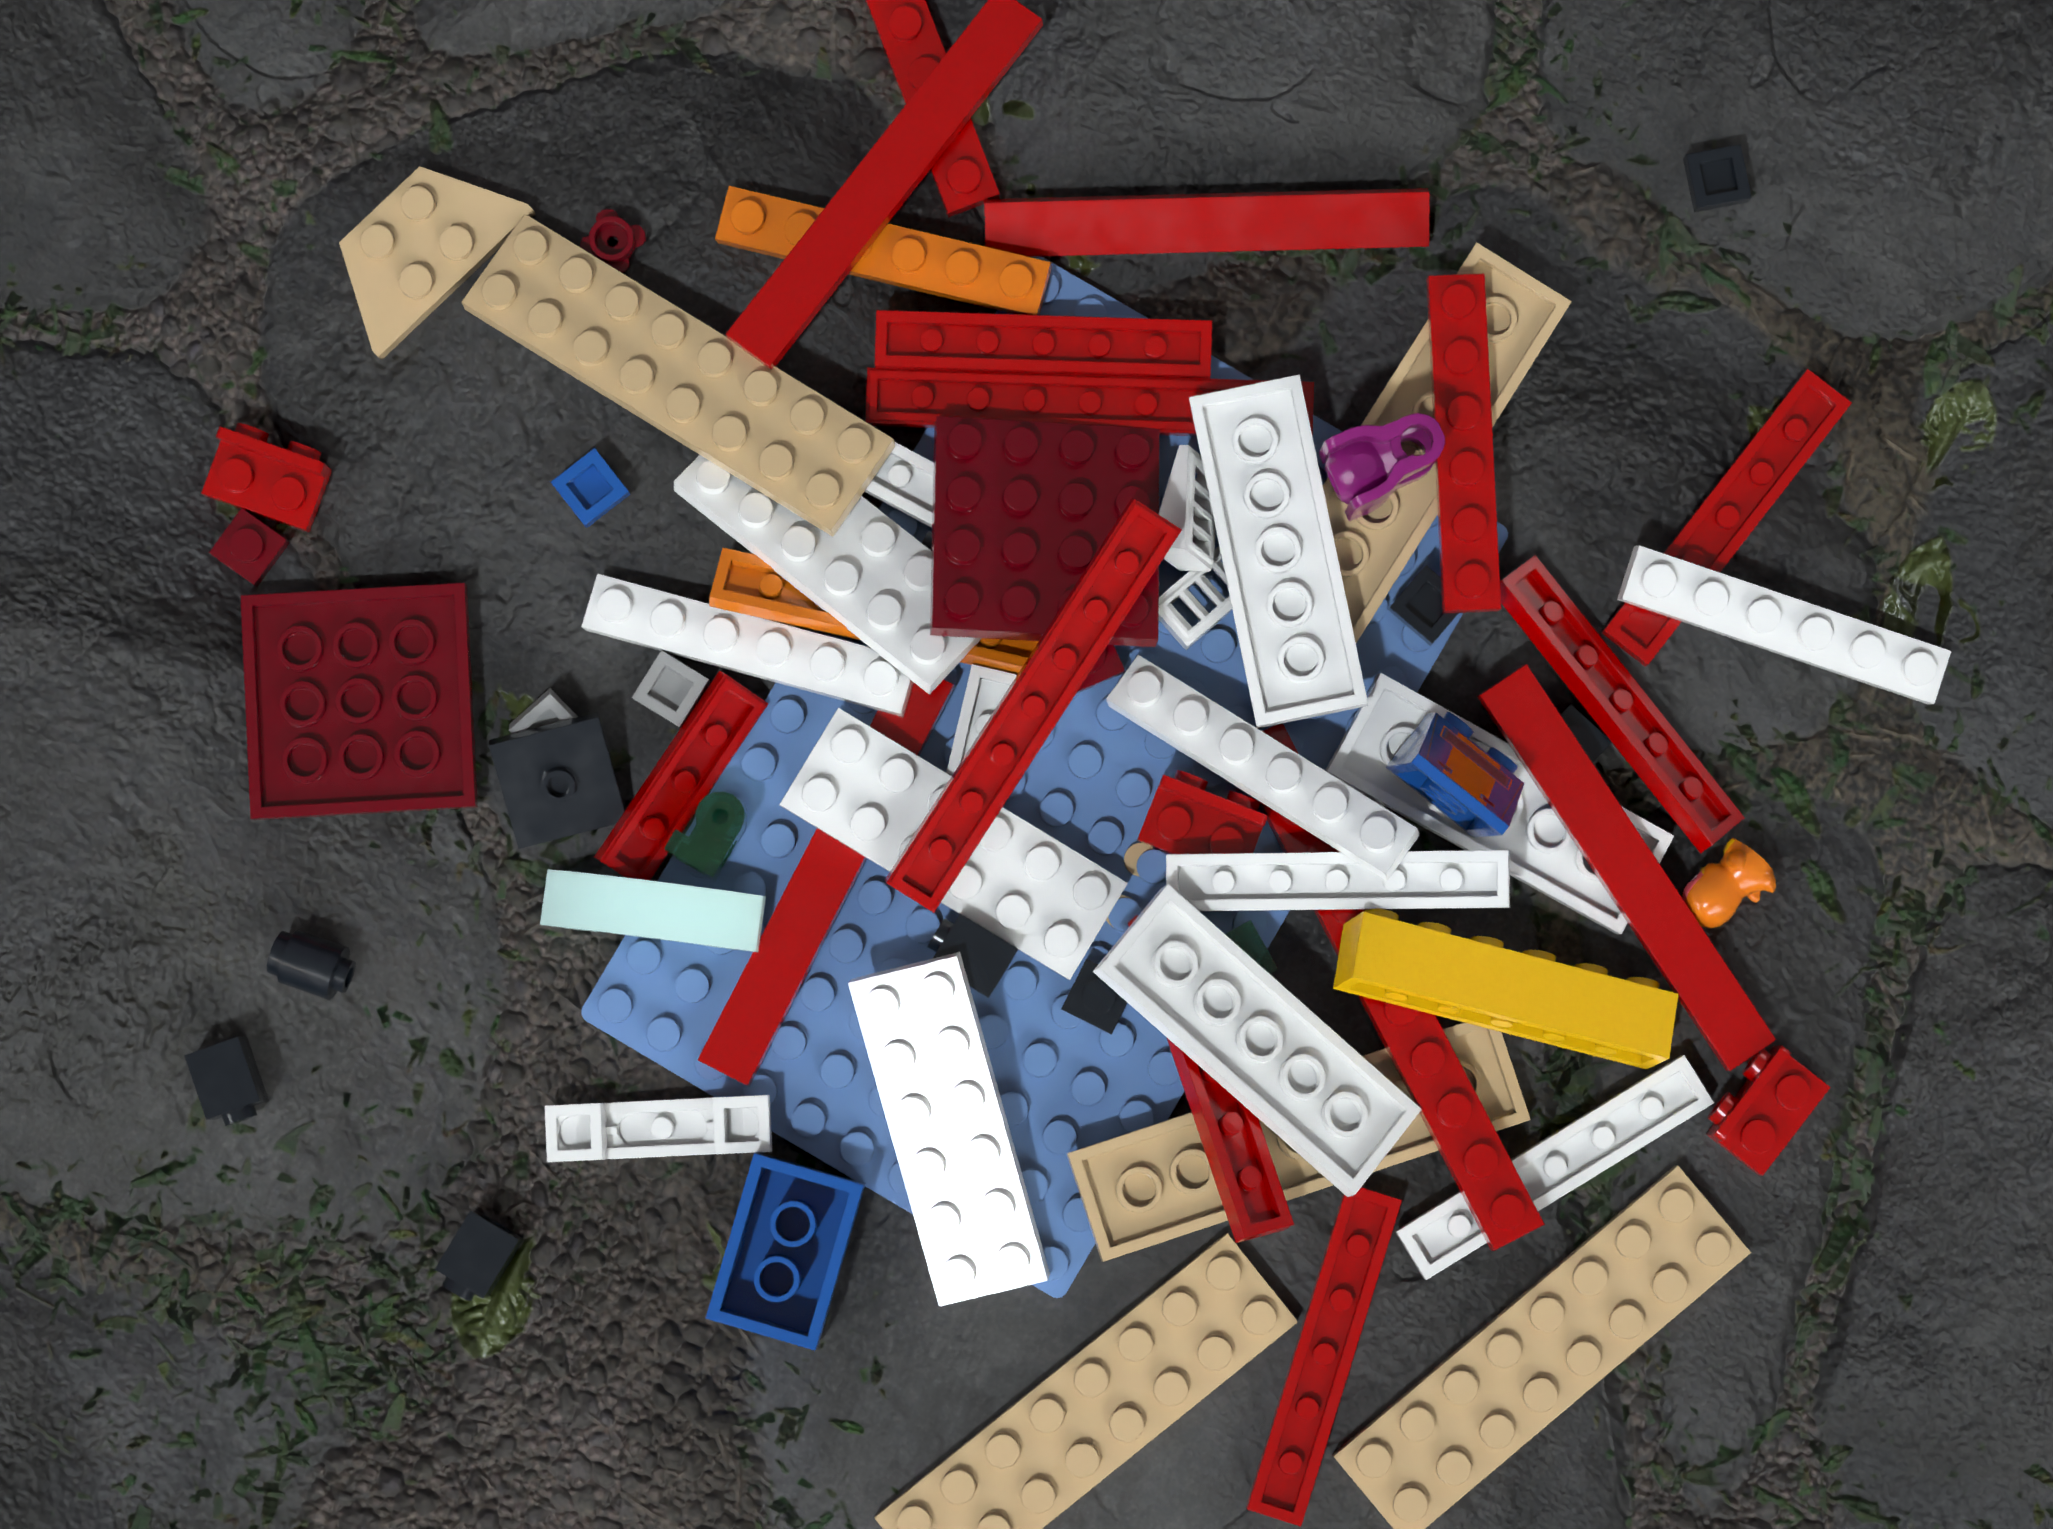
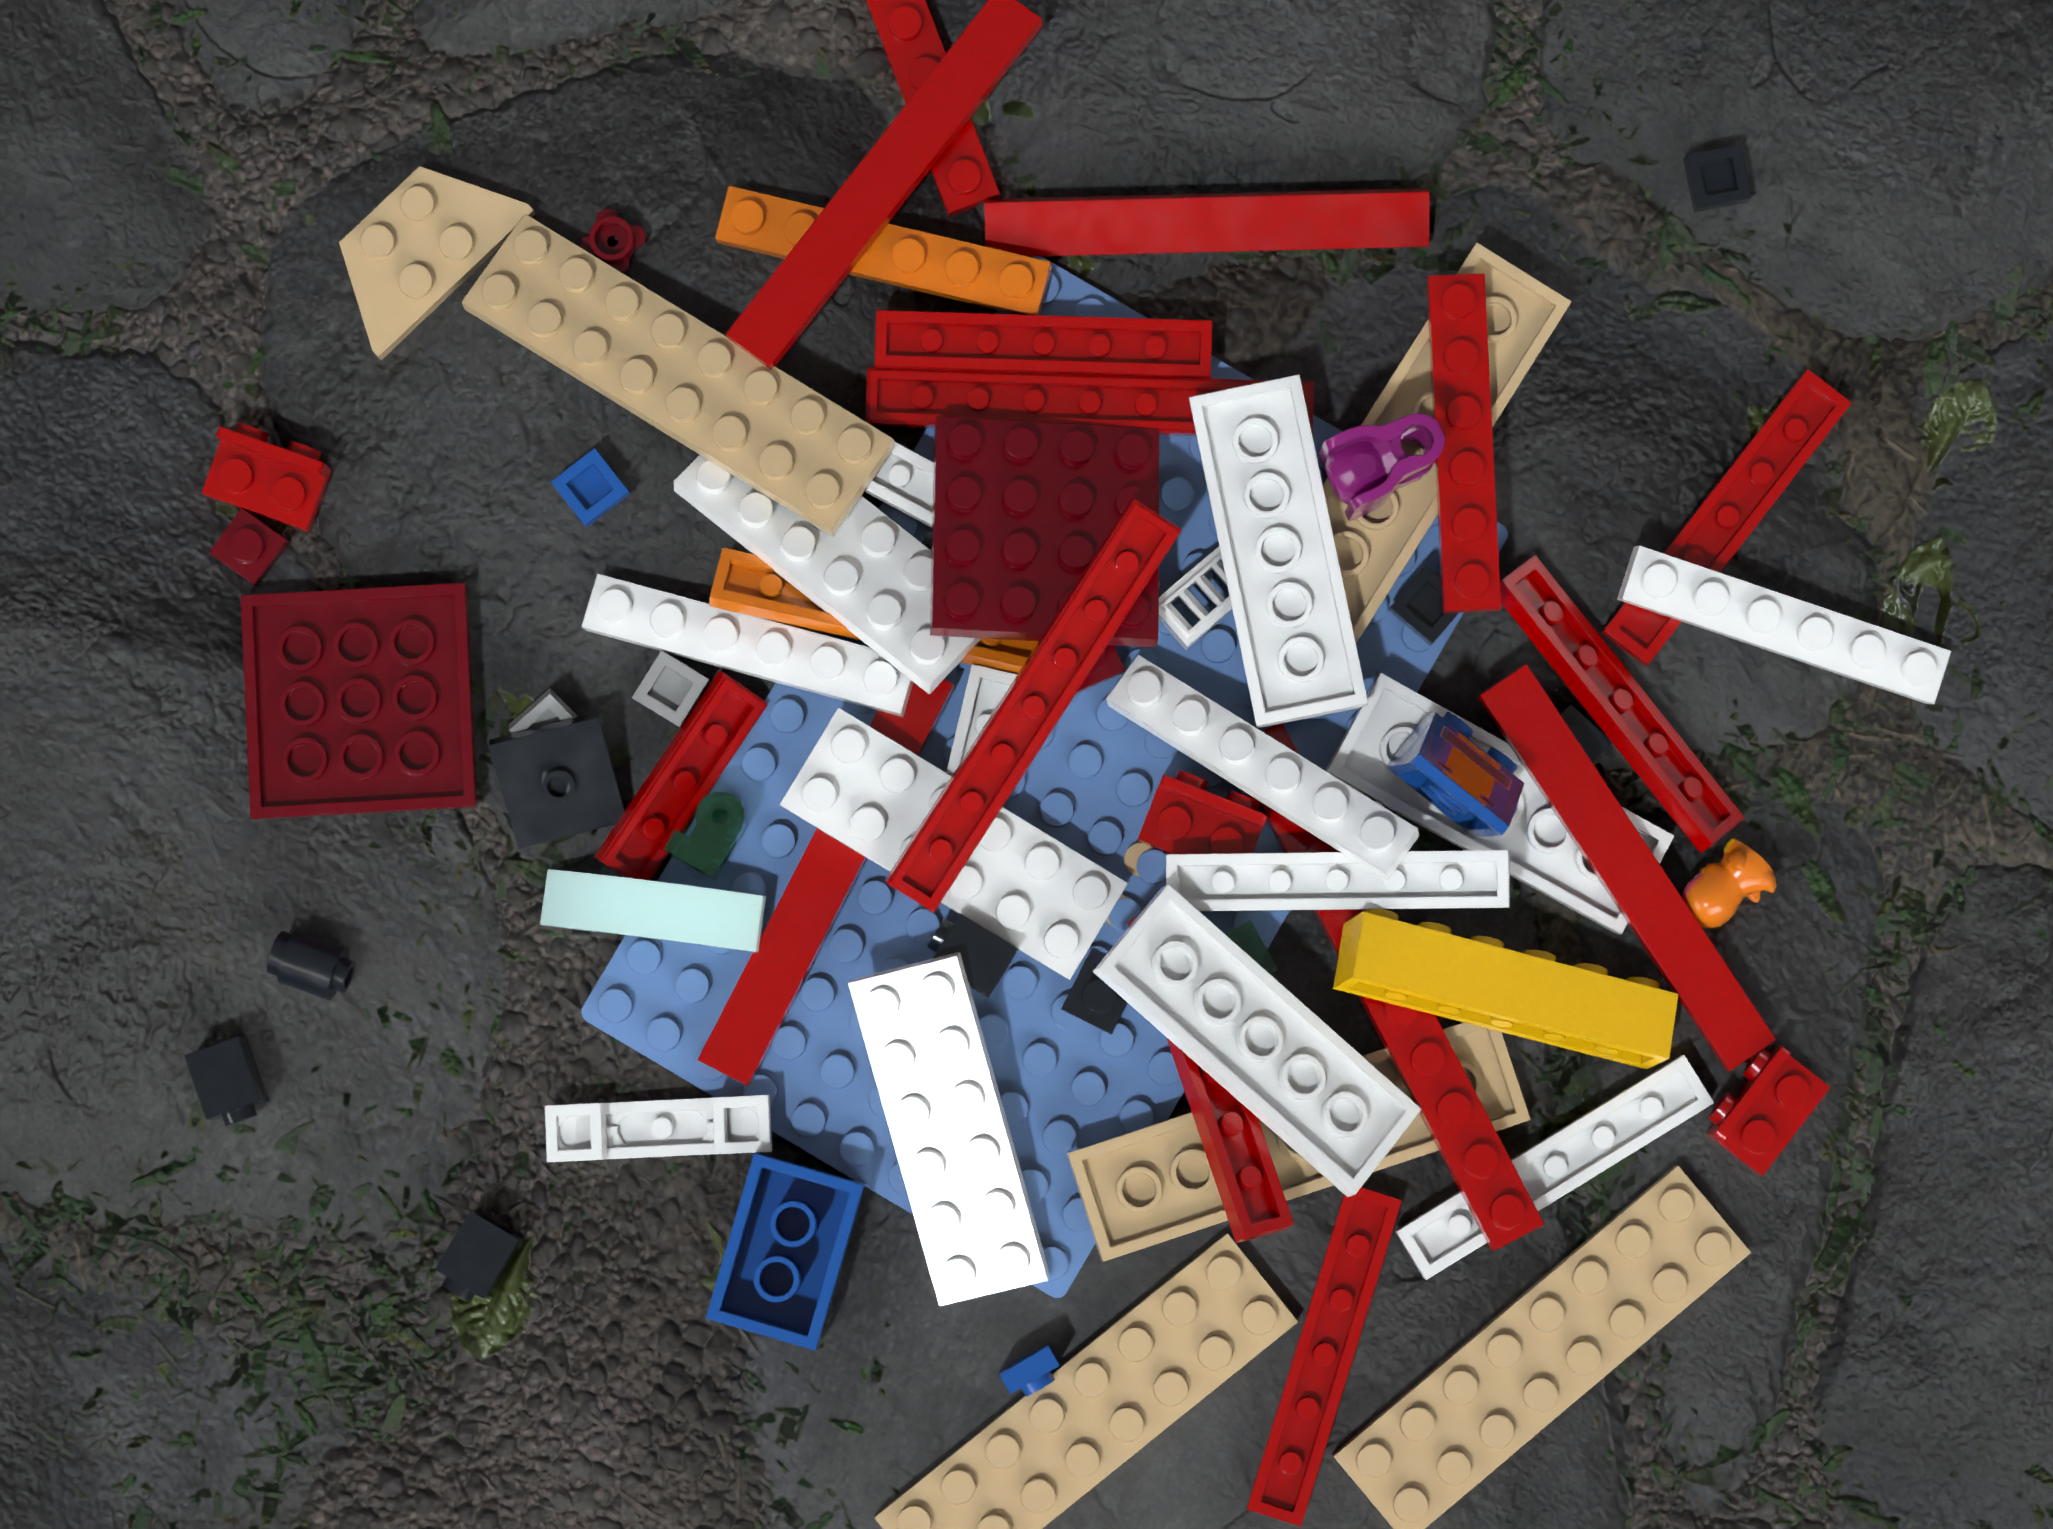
white slope [1159,445,1216,572] -> none
none -> blue plate [999,1343,1060,1397]

